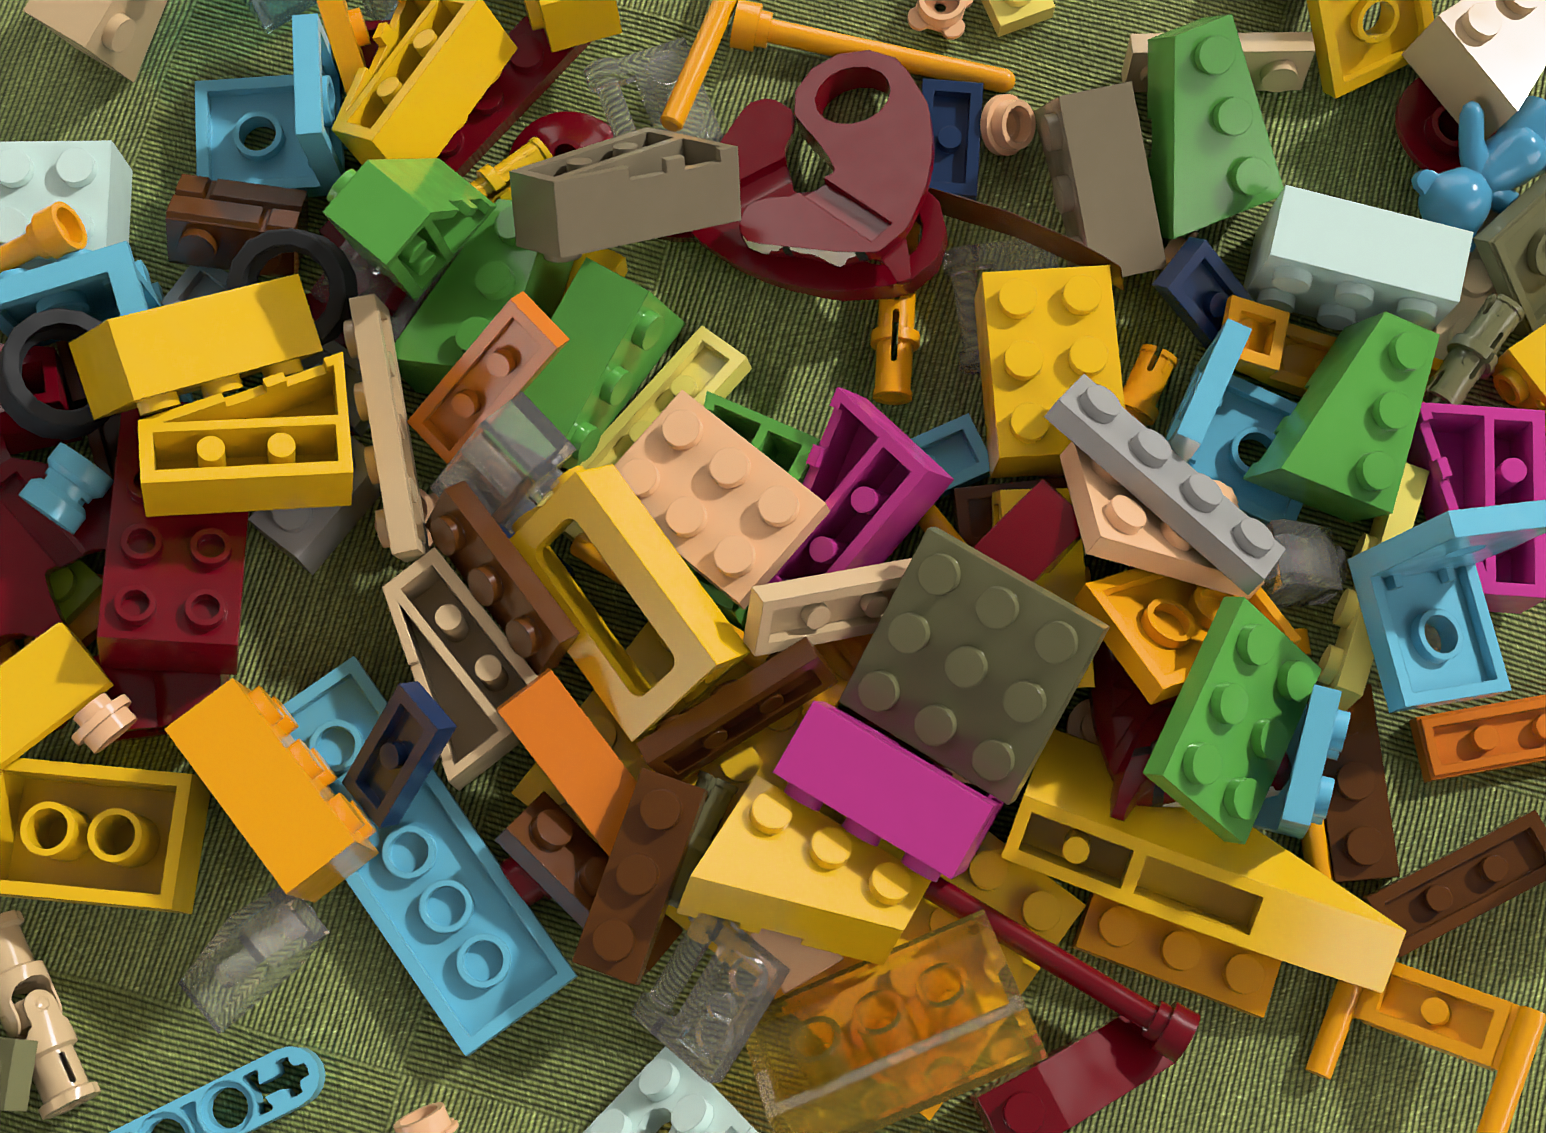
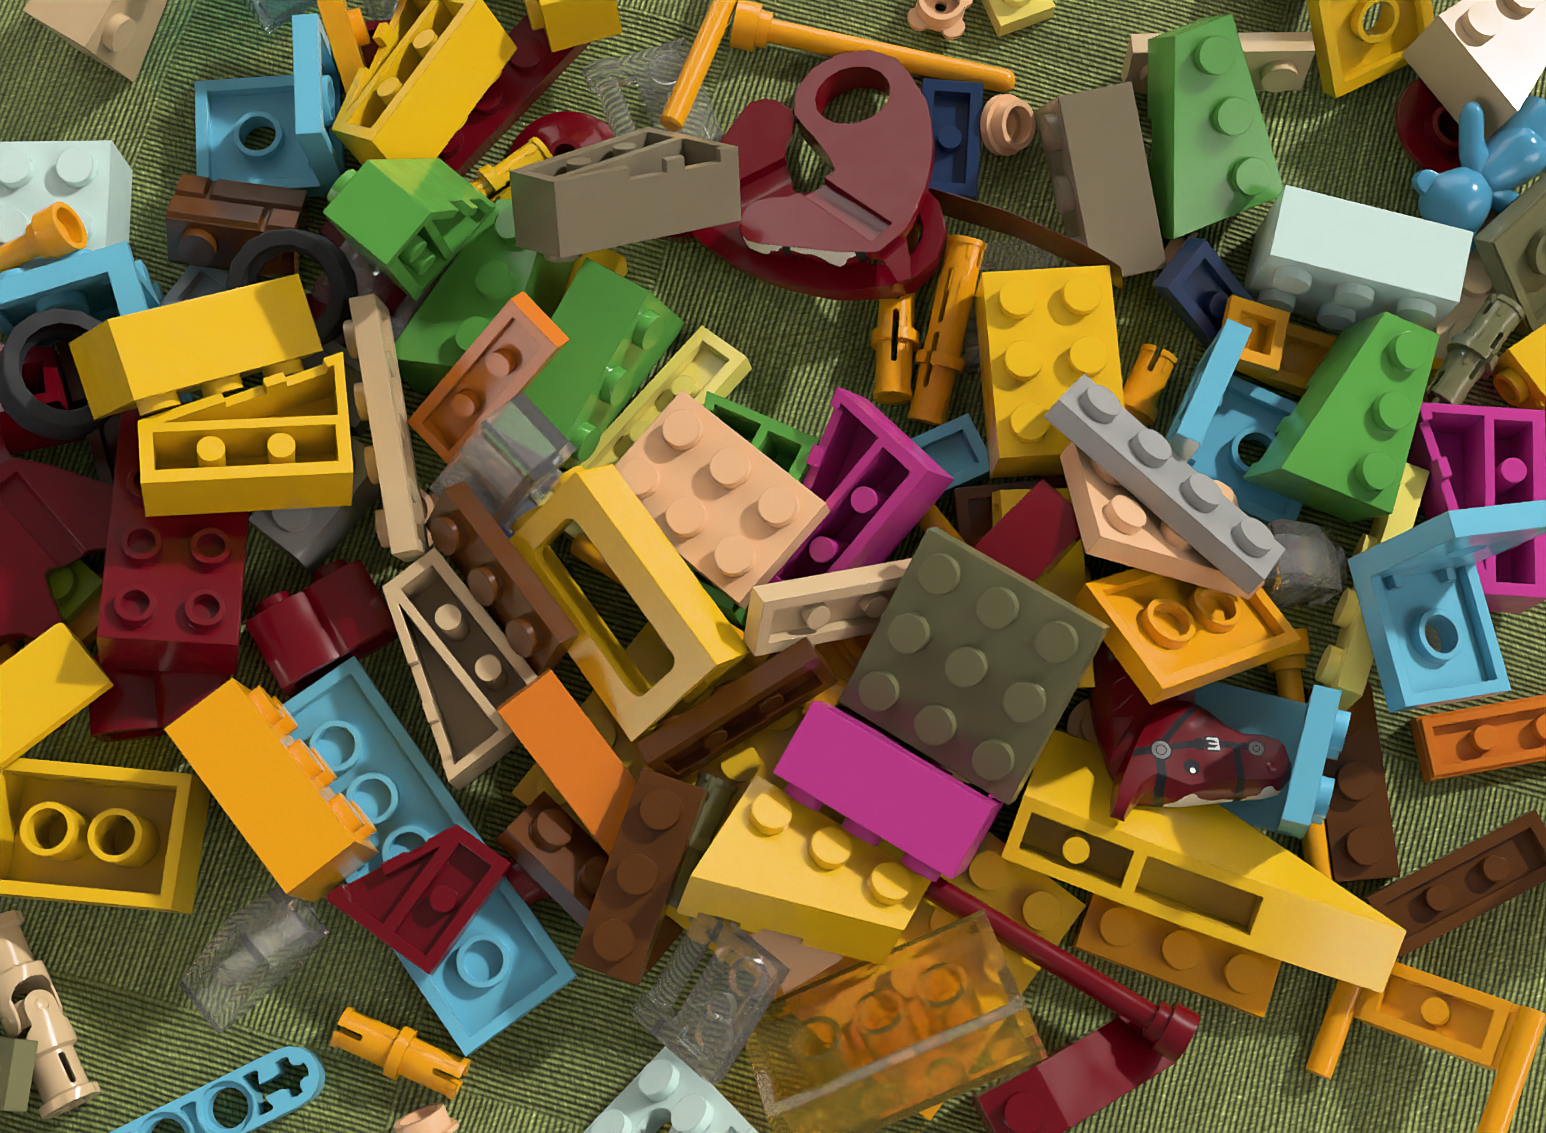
medium azure wheel [18,442,114,534] -> none
light nougat plate [71,693,138,754] -> none
plate [342,681,457,828] -> none
bright green plate [1143,597,1322,844] -> none
none -> dark red brick [245,559,399,698]
none -> dark red wing [325,824,513,976]
none -> light orange pin [330,1006,471,1101]
none -> light orange pin [906,234,987,426]

